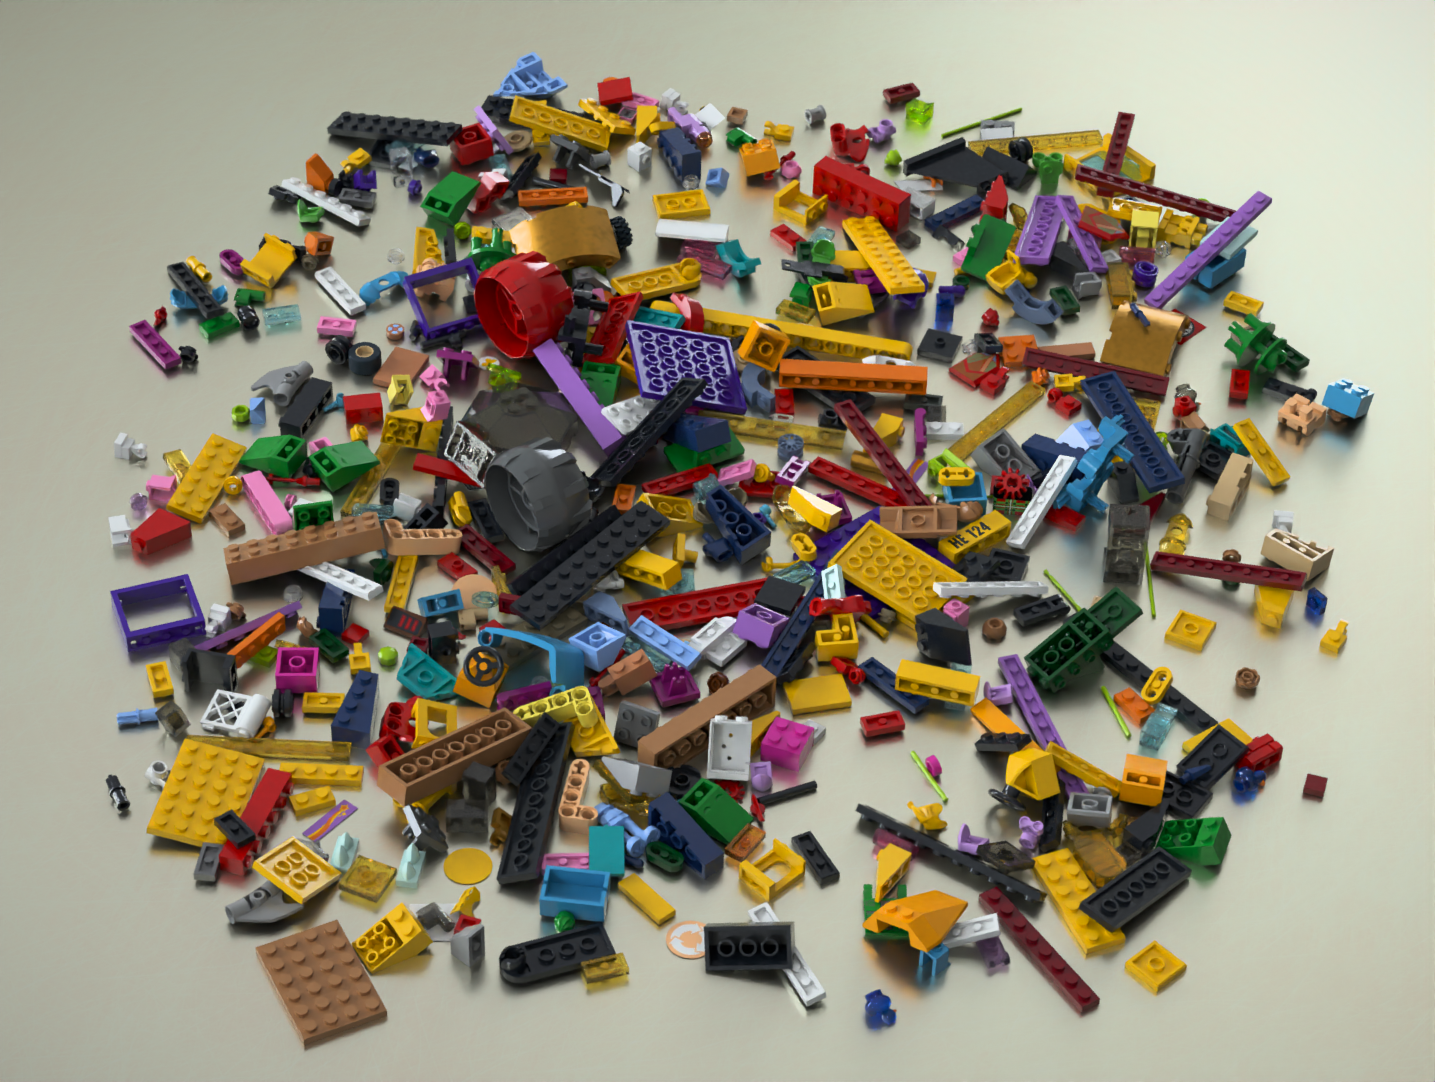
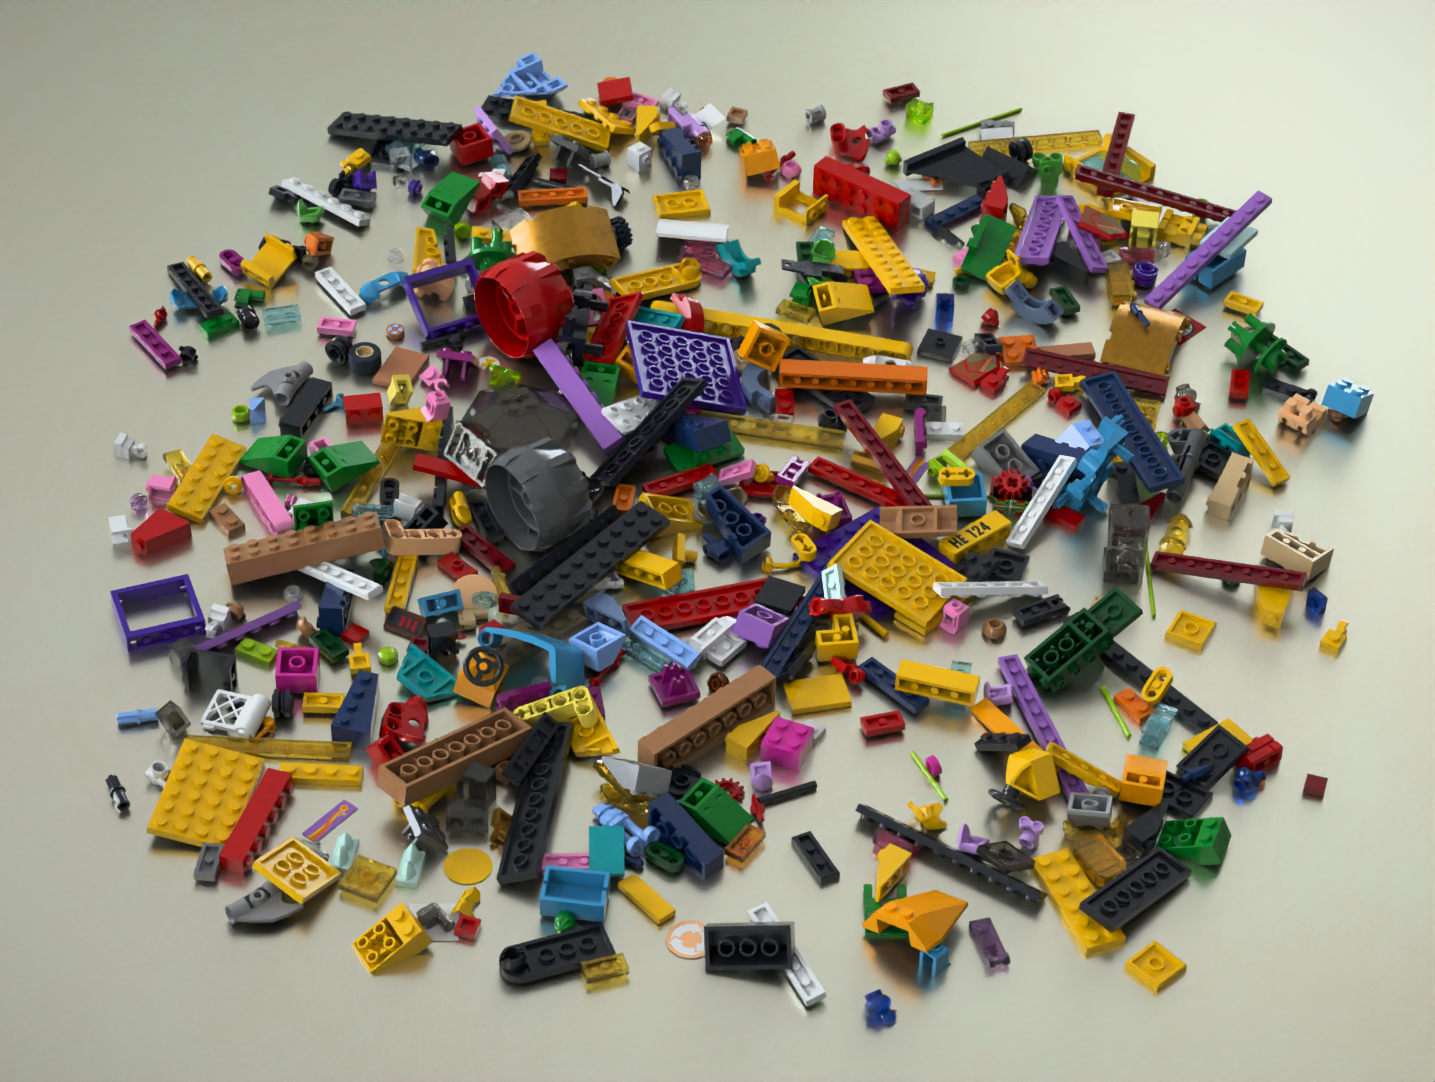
yellow plate [146,661,174,698] -> none
black plate [214,809,256,849] -> none
orange plate [227,612,286,669] -> none
medium nougat plate [256,920,387,1045] -> none
yellow plate [289,785,336,816] -> none
orange slope [306,153,334,195] -> none
yellow plate [350,424,368,442] -> none
black bar [409,320,422,341] -> none
yellow panel [411,698,457,749] -> none
light grey slope [450,924,485,967] -> none
light nougat beam [558,759,598,835] -> none
nougat brick [598,649,658,696] -> none
dark grey plate [613,700,661,748] -> none
light blue slope [705,168,730,188] -> none
white piece [707,715,752,781] -> none
yellow panel [739,838,806,901] -> none
medium azure hand [758,504,777,529] -> none
yellow plate [764,121,794,142] -> none
red plate [770,224,806,252] -> none
clear light blue plate [773,560,816,584] -> none
sand blue wheel [777,434,804,462] -> none
dark tan plate [878,608,897,624] -> none
clear smoke tile [896,230,921,249] -> none
black slope [915,608,972,666] -> none
medium nougat piece [928,493,983,523] -> none
dark purple arm [938,285,966,298] -> none
white plate [942,913,1001,948] -> none
dark red plate [979,886,1100,1013] -> none
black plate [1039,779,1066,852] -> none
lime piece [1044,569,1082,611] -> none
light grey window [1072,272,1102,300] -> none
medium nougat plate [1222,549,1241,563] -> none
medium nougat plate [1235,667,1260,690] -> none

